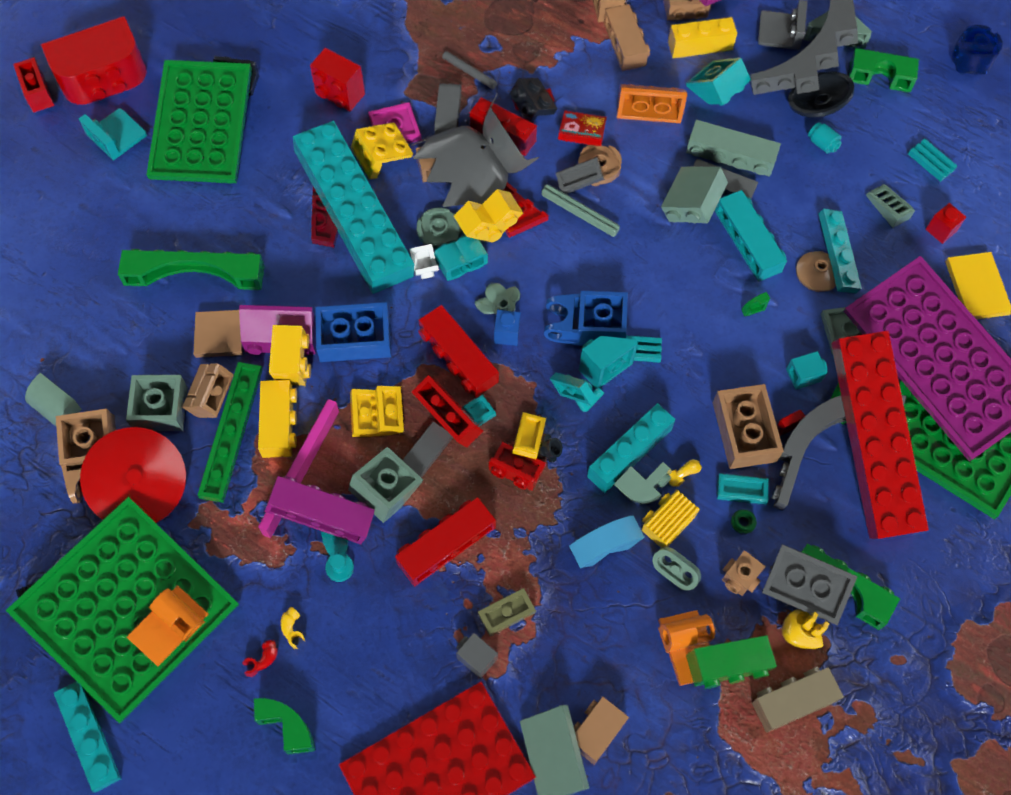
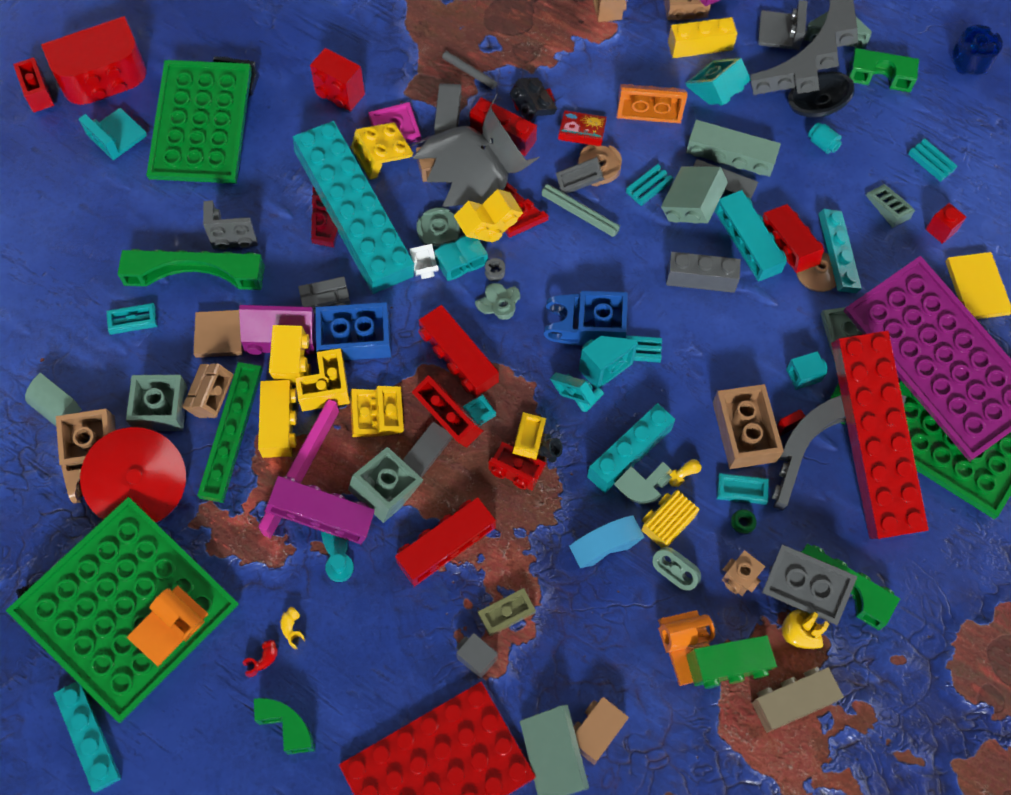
blue brick [494,310,521,346] -> none
medium nougat brick [604,4,650,71] -> none
green tile [741,292,770,317] -> none
none -> teal tile [106,303,157,335]
none -> dark grey bracket [203,200,258,250]
none -> yellow brick [295,348,350,411]
none -> dark grey brick [298,276,351,319]
none -> dark grey bush [485,258,505,281]
none -> teal tile [626,164,673,206]
none -> dark grey brick [666,252,741,293]
none -> red brick [763,204,824,273]

